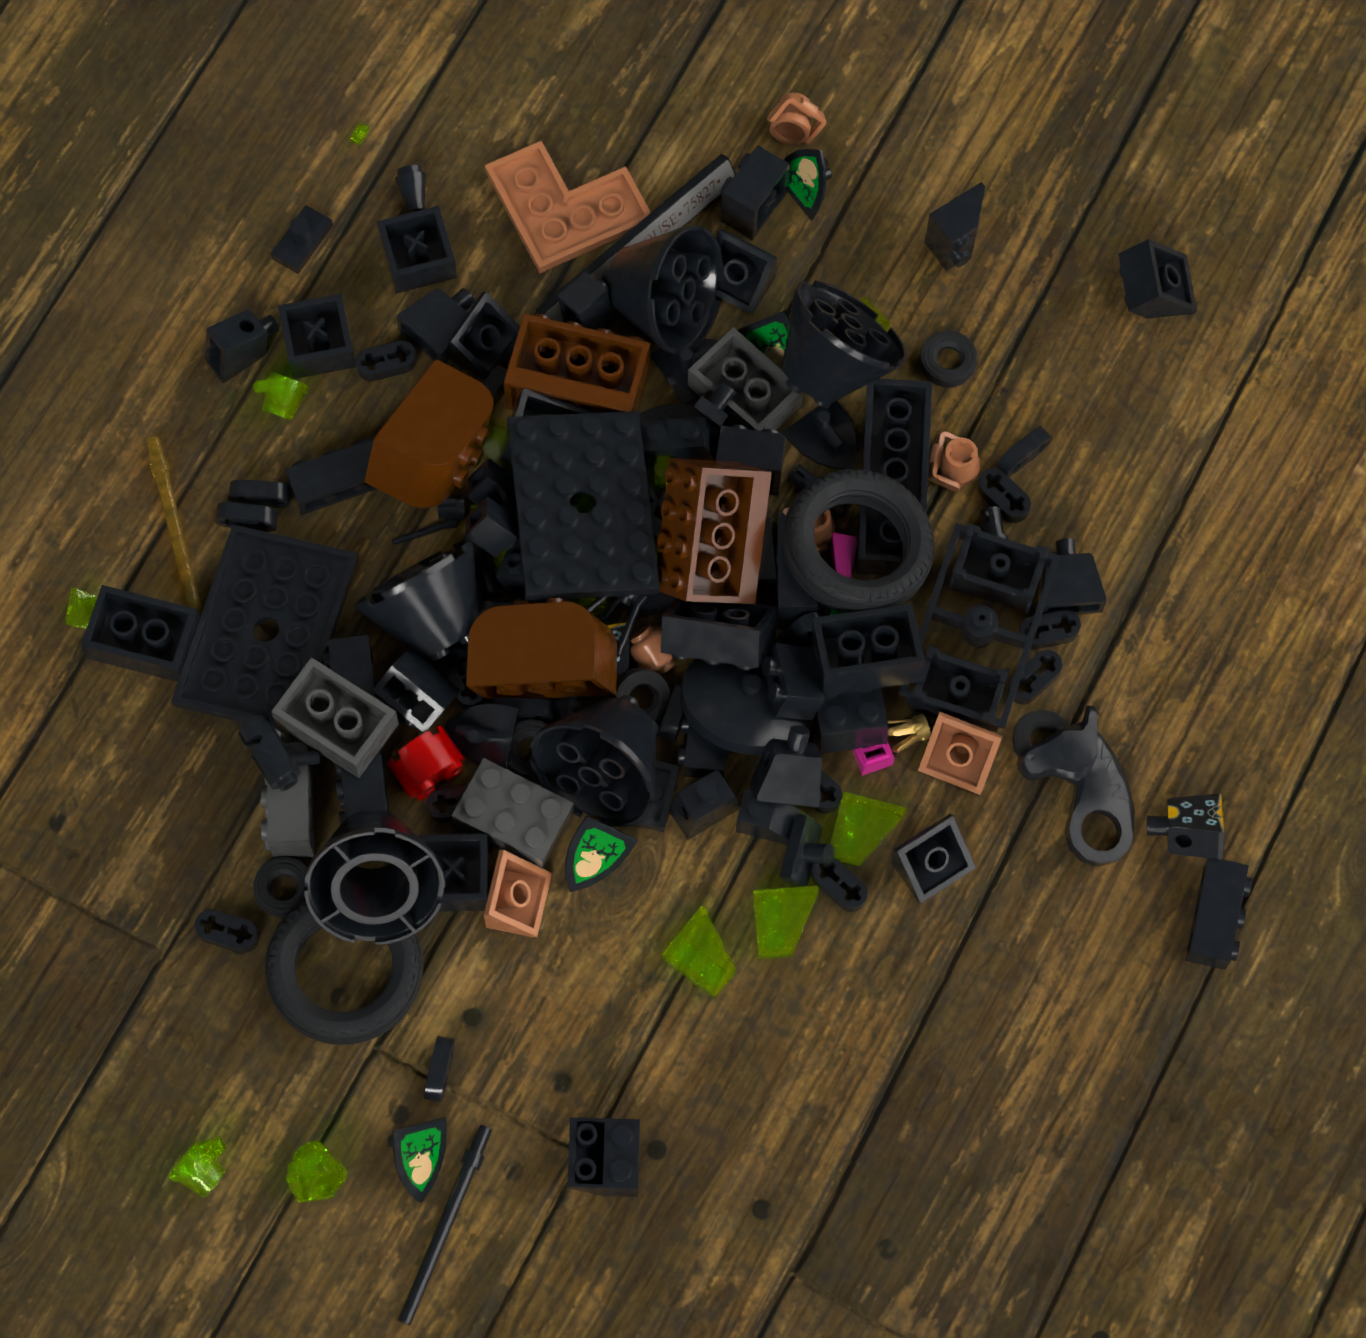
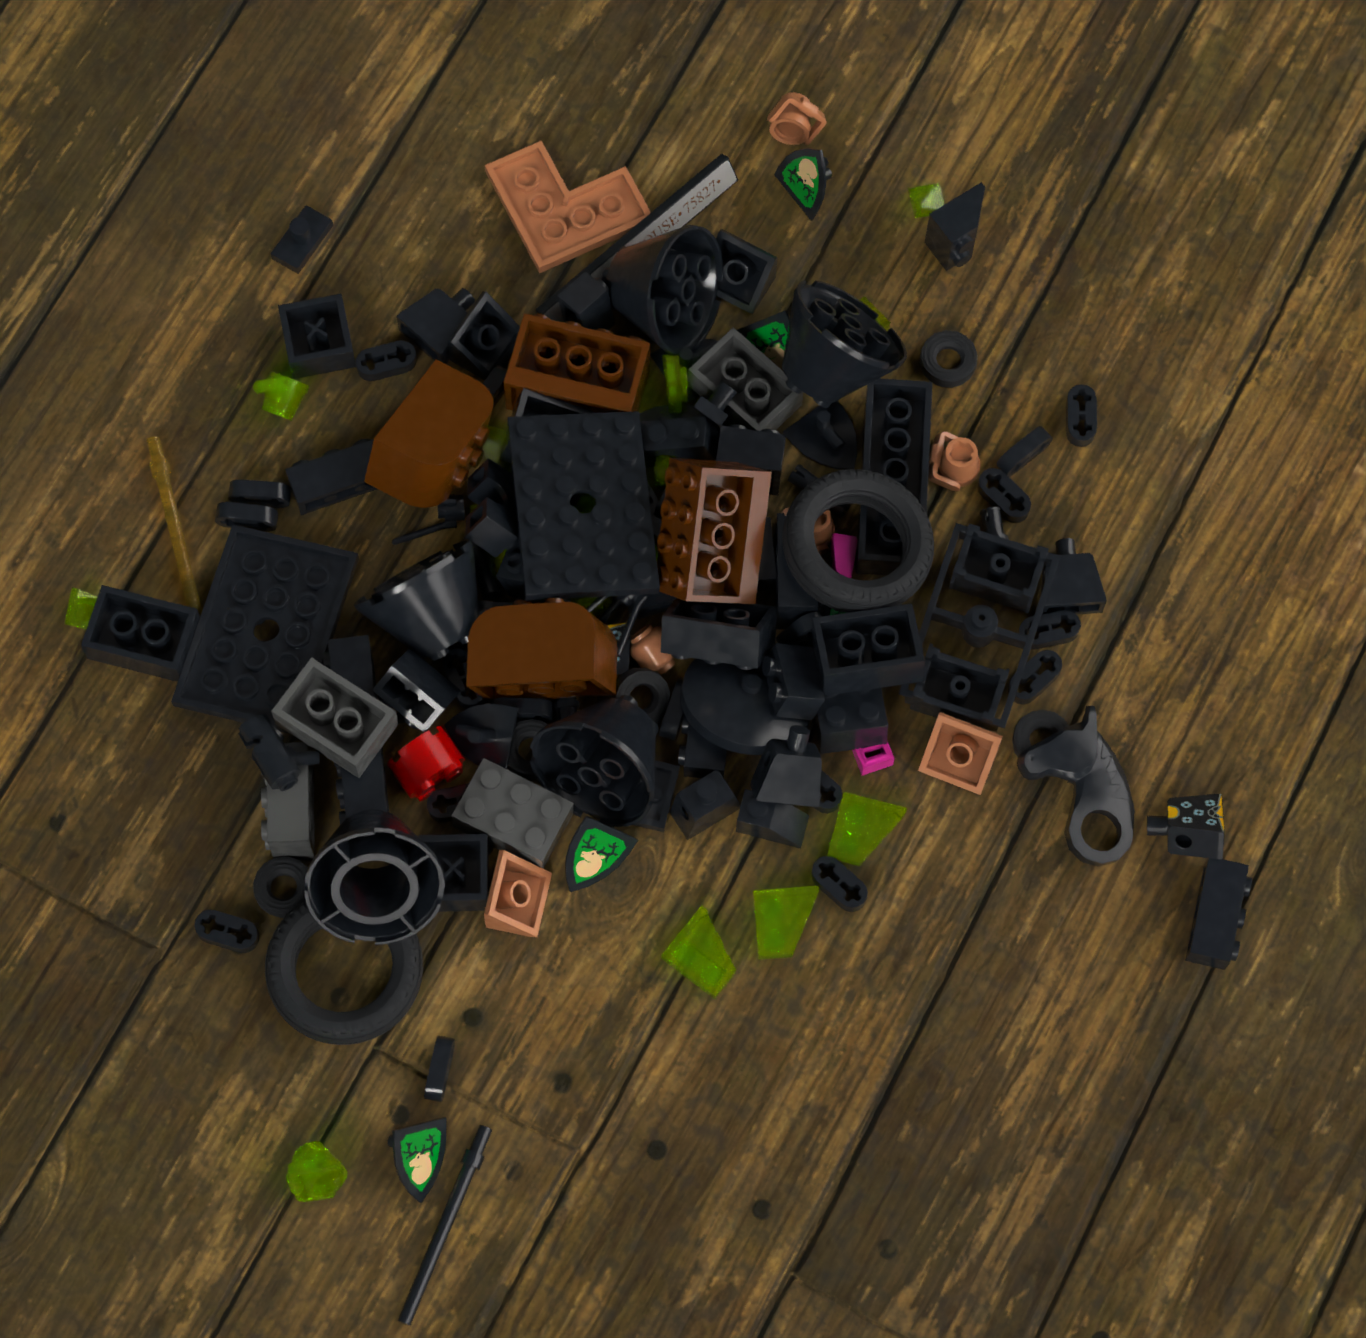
clear neon green piece [169,1136,227,1199] -> none
black torso [205,310,279,383] -> none
clear neon green piece [350,123,369,146] -> none
black brick [377,206,457,294] -> none
black cone [395,165,426,213] -> none
black slope [567,1117,640,1197] -> none
black brick [720,145,790,240] -> none
black tile [779,814,834,890] -> none
pearl gold piece [887,714,935,753] -> none
black slope [891,814,976,903] -> none
black slope [1118,239,1197,319] -> none
none -> clear neon green wing [662,354,688,413]
none -> clear neon green slope [908,183,945,218]
none -> black beam [1066,384,1097,447]

